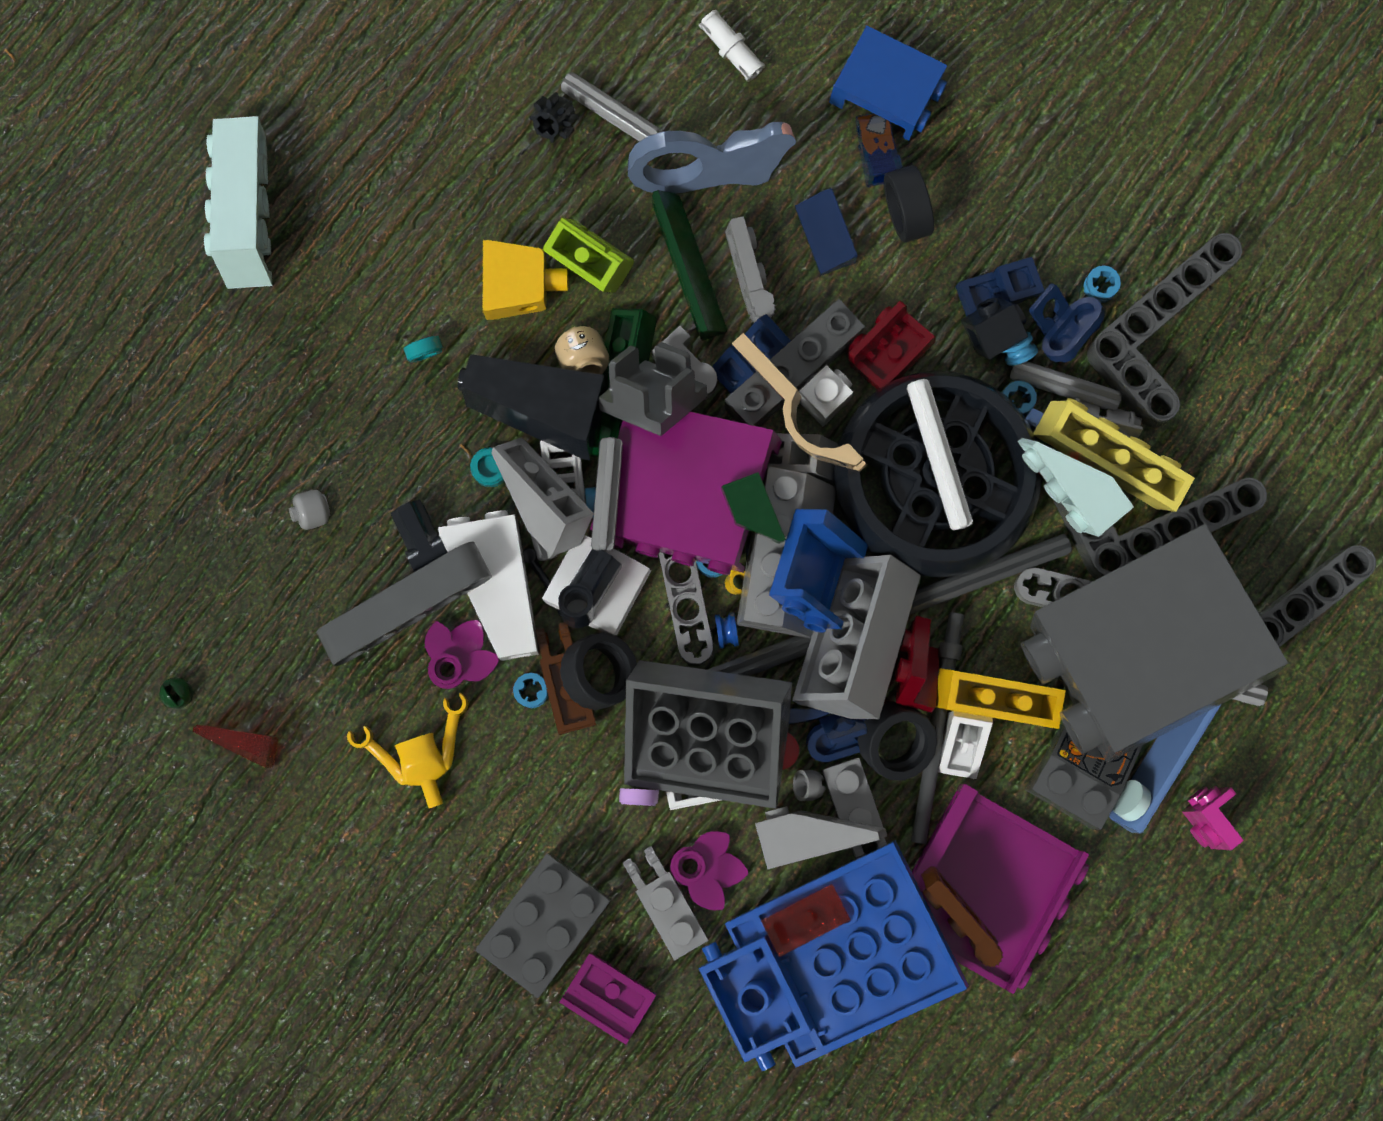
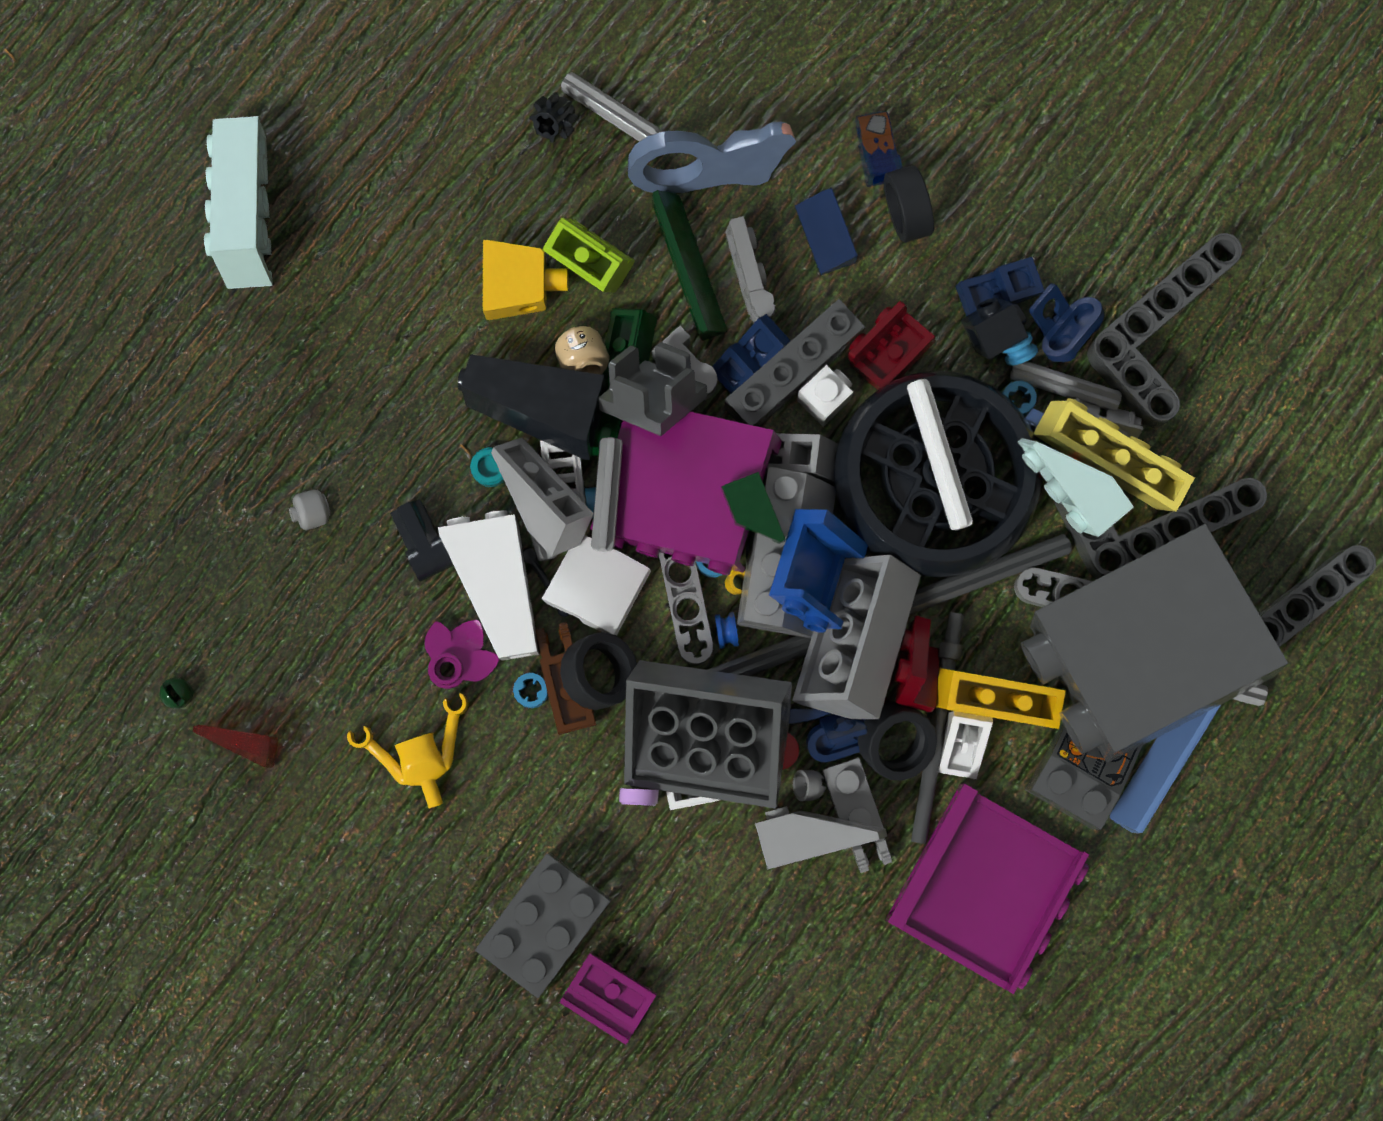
dark grey beam [316,542,492,666] -> none
teal tile [403,336,444,363] -> none
black piece [558,549,622,628] -> none
light grey hinge [623,846,709,961] -> none
magenta plate [670,831,748,911] -> none
blue plate [698,840,969,1071] -> none
white pin [699,9,765,82] -> none
tan piece [732,333,867,471] -> none
clear red slope [760,884,850,957] -> none
blue panel [829,25,948,141] -> none
reddish brown hinge [921,866,1003,968] -> none
dark azure bush [1083,265,1121,303] -> none
light aqua tile [1113,780,1151,821] -> none
dark pink bracket [1182,786,1244,850] -> none

